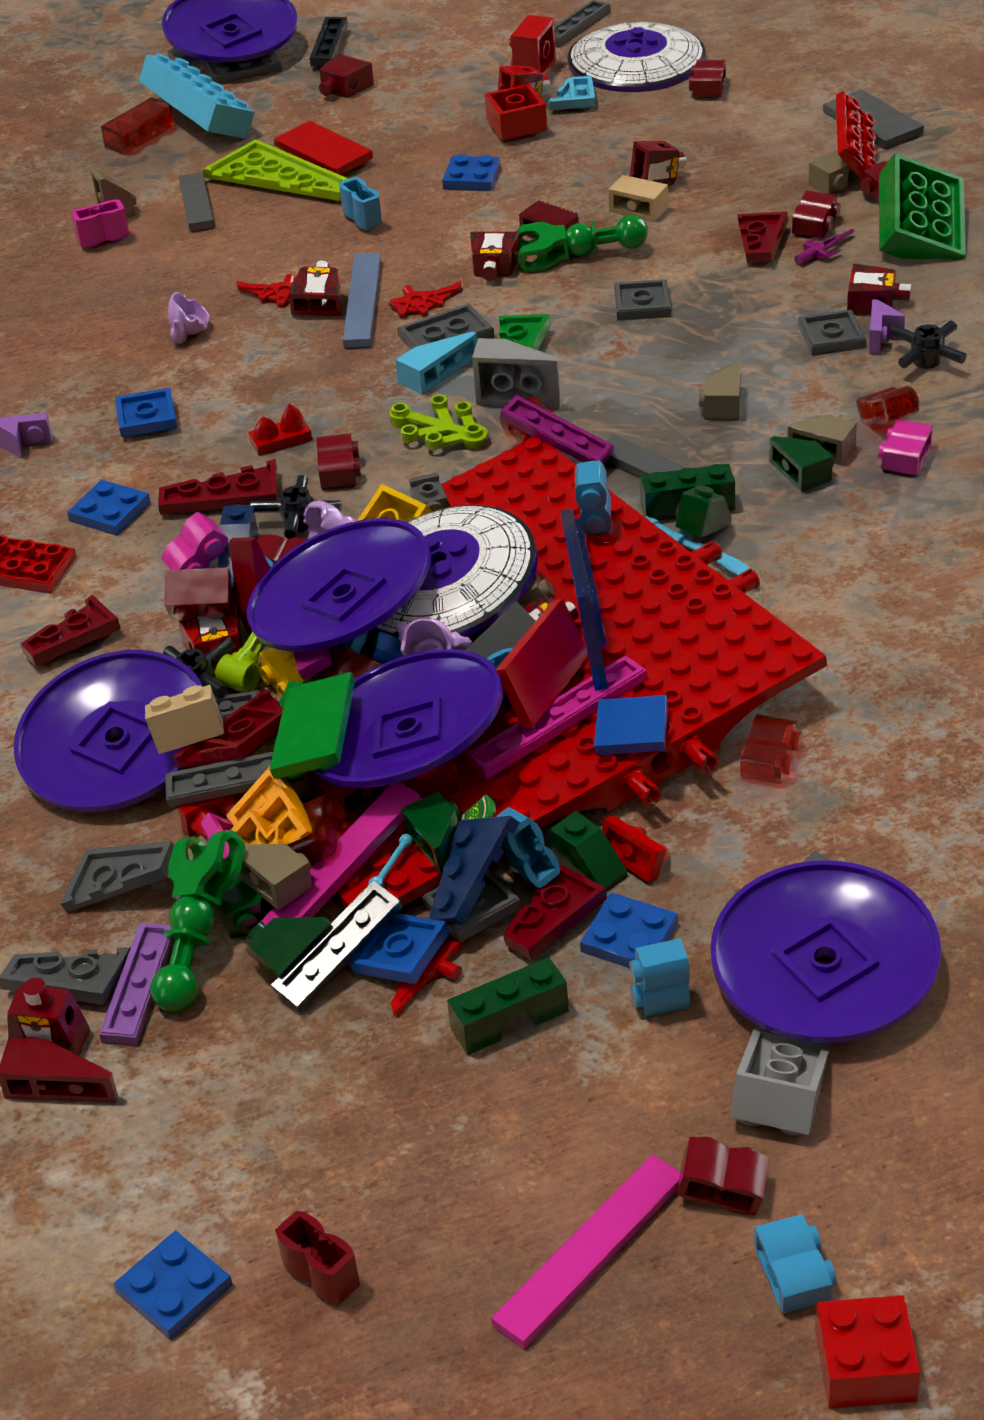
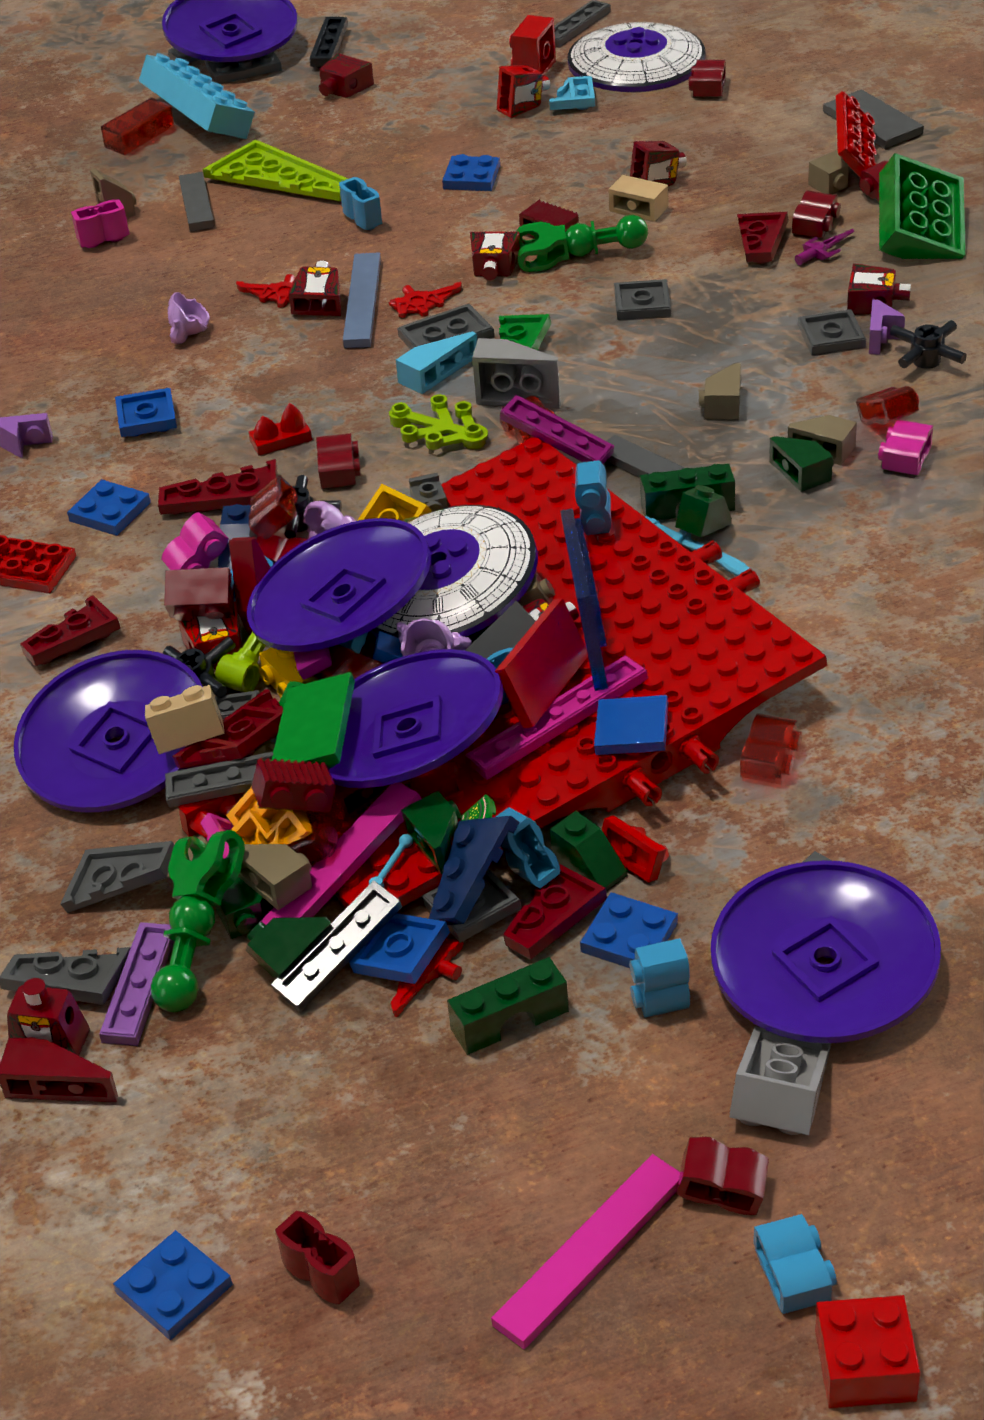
red tile [274,121,373,176] -> none
red brick [484,83,547,141] -> none
none -> clear red brick [248,475,298,540]
none -> dark red brick [252,757,336,813]

